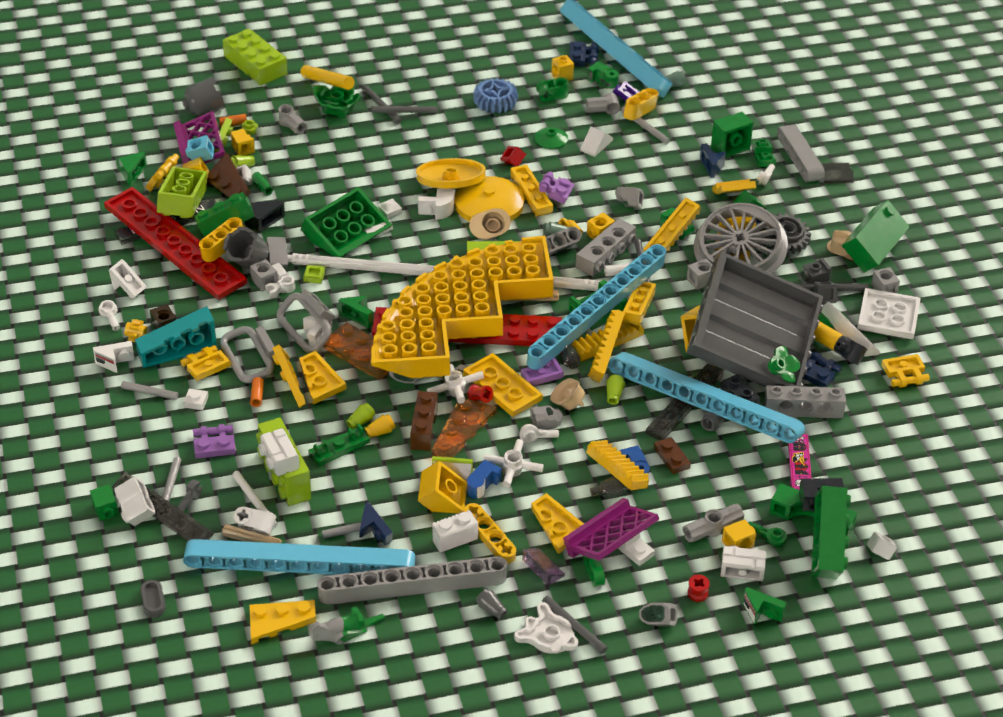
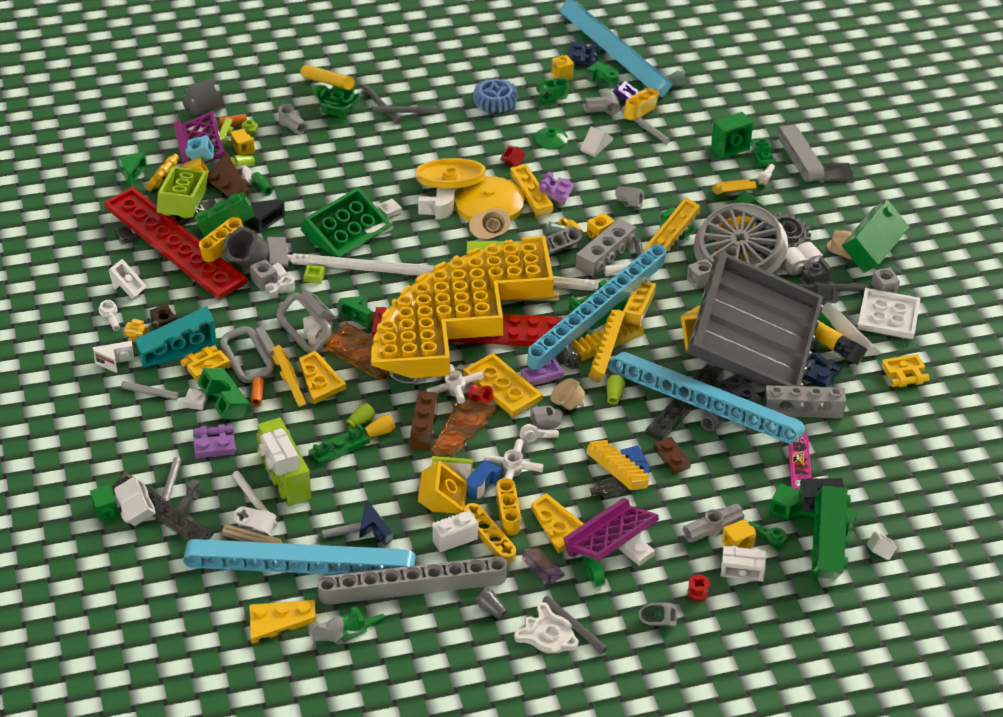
dark grey tile [140,580,166,618] -> none
lime brick [223,28,288,86] -> none
dark blue slope [700,143,726,178] -> none
green slope [743,587,787,625] -> none
green plate [768,346,800,383] -> none
none -> green arch [197,368,250,419]
none -> yellow beam [496,478,521,536]
none -> white brick [782,242,823,275]

